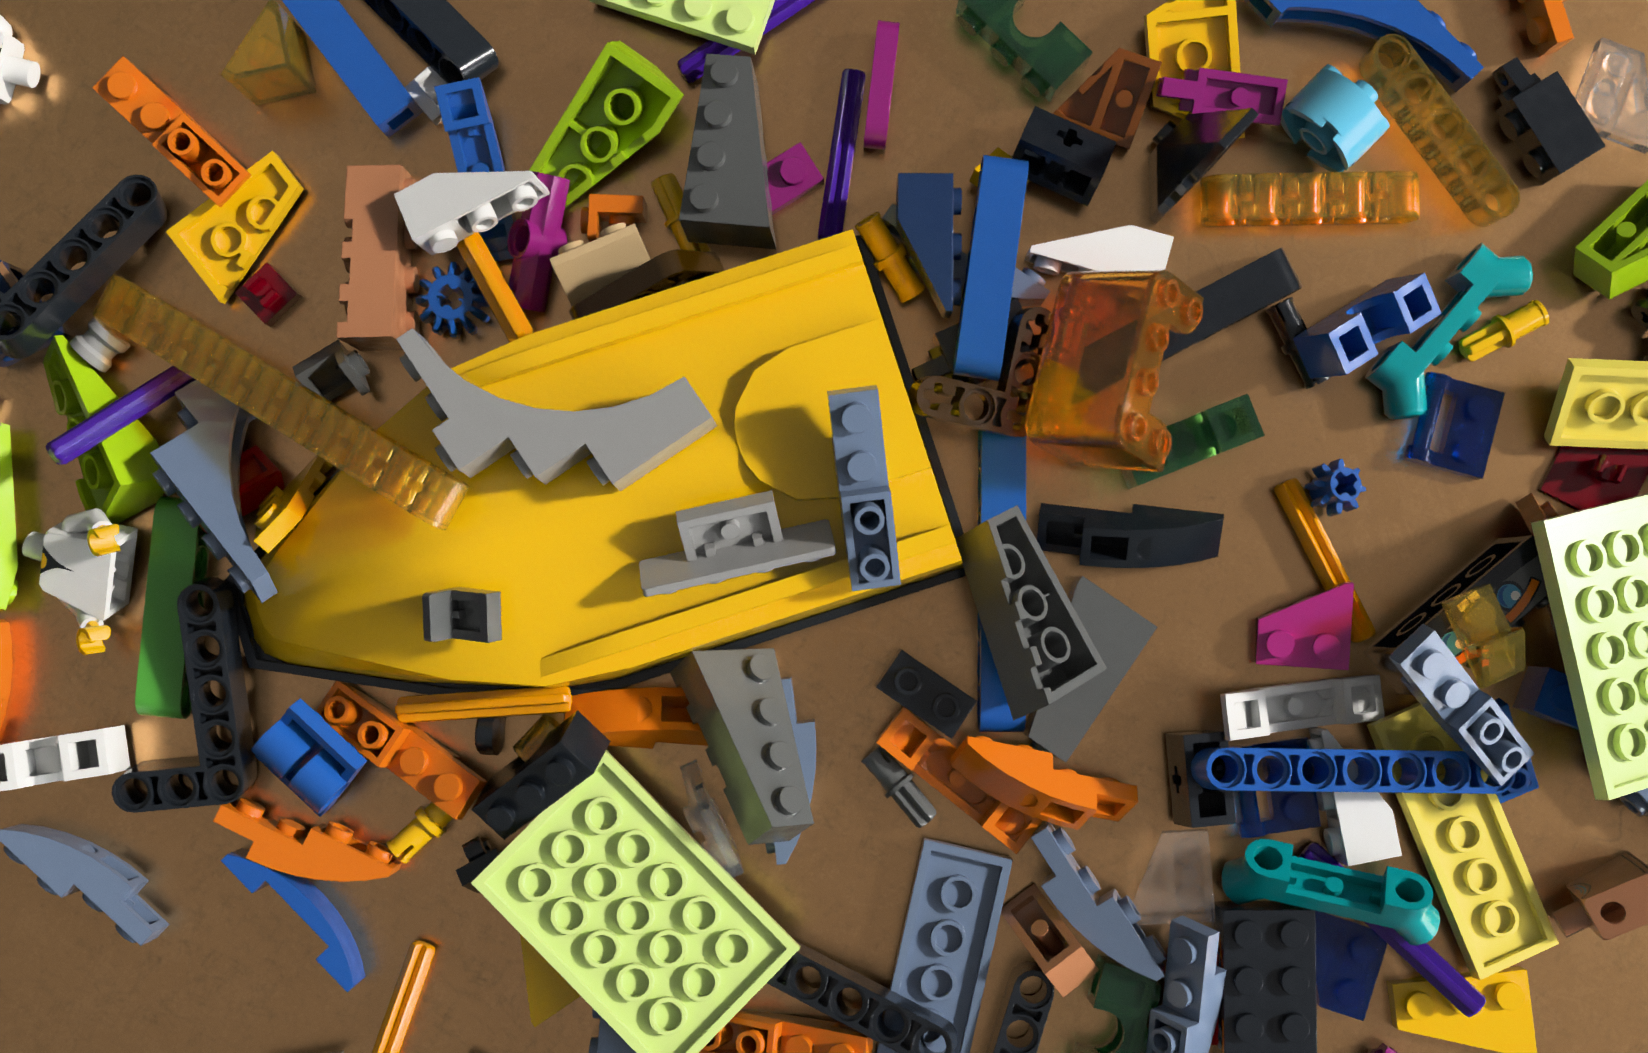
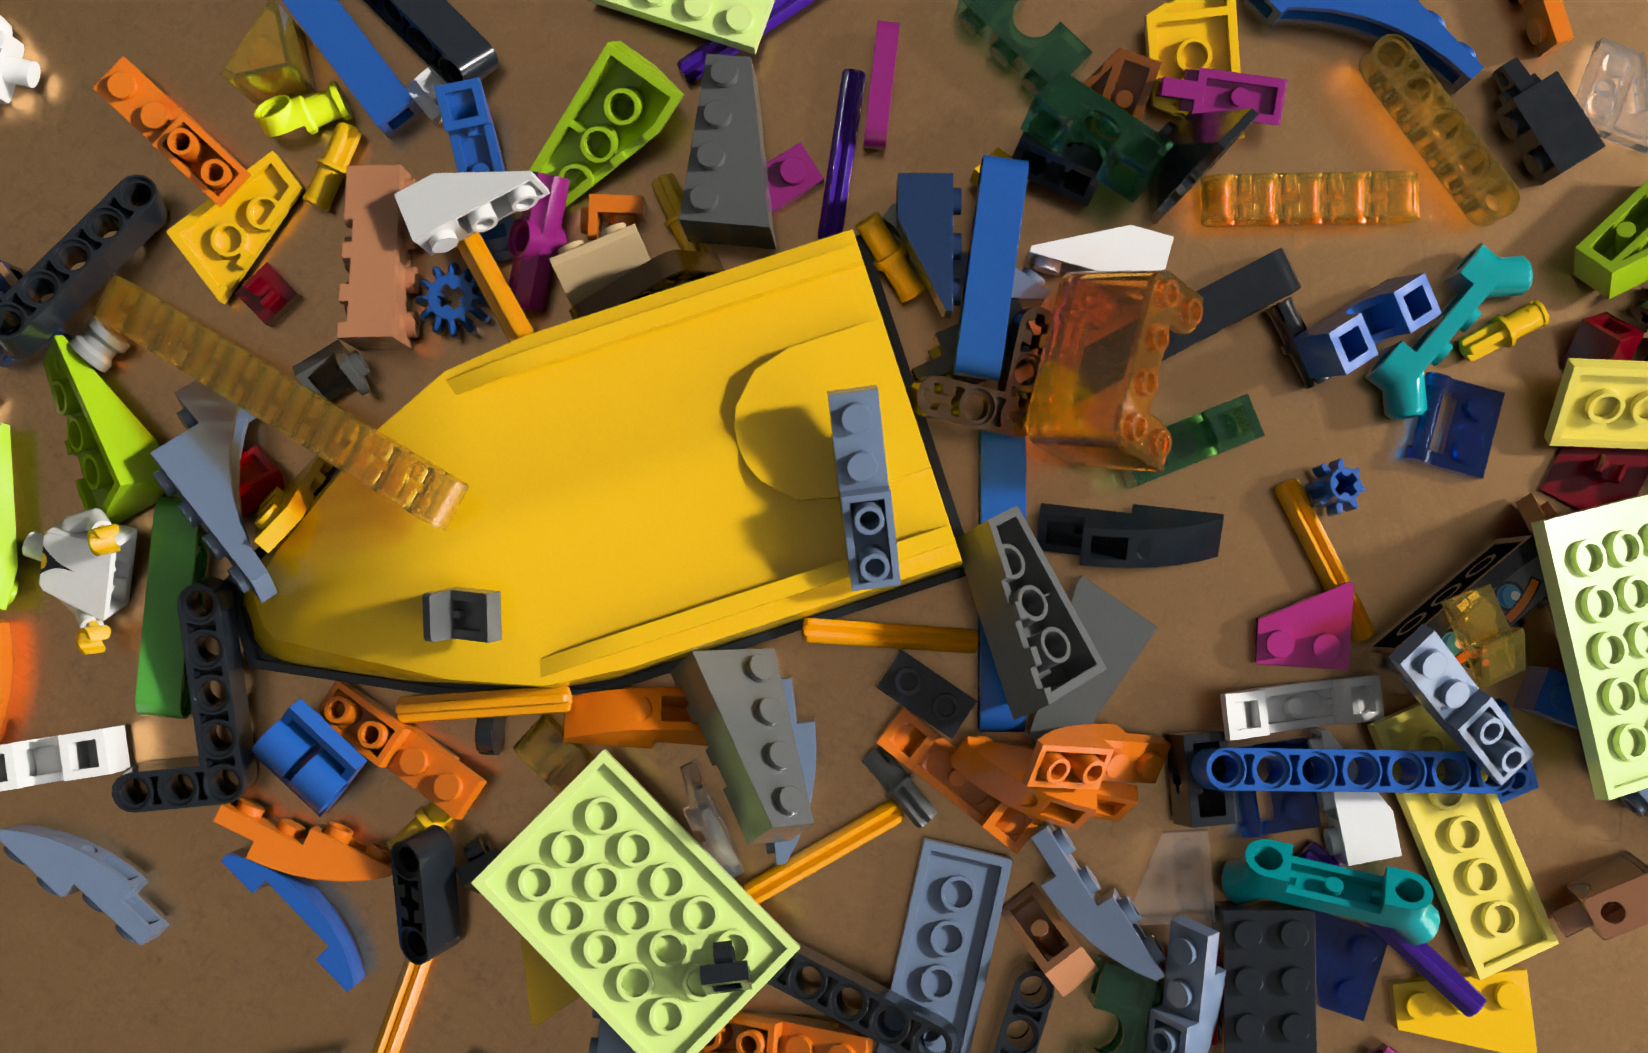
dark purple axle [46,354,209,465] -> none
light grey arch [396,328,717,492] -> none
black arch [471,710,611,840] -> none
light grey bracket [639,490,836,597] -> none
medium azure brick [1281,64,1390,174] -> none
none -> neon yellow connector [253,80,353,137]
none -> yellow axle [302,122,362,212]
none -> black beam [390,825,461,965]
none -> black tile [700,940,753,995]
none -> light orange axle [742,800,904,904]
none -> light orange axle [802,618,979,653]
none -> clear green arch [1020,69,1175,203]
none -> orange slope [1022,724,1171,790]
none -> dark red panel [1562,312,1644,368]

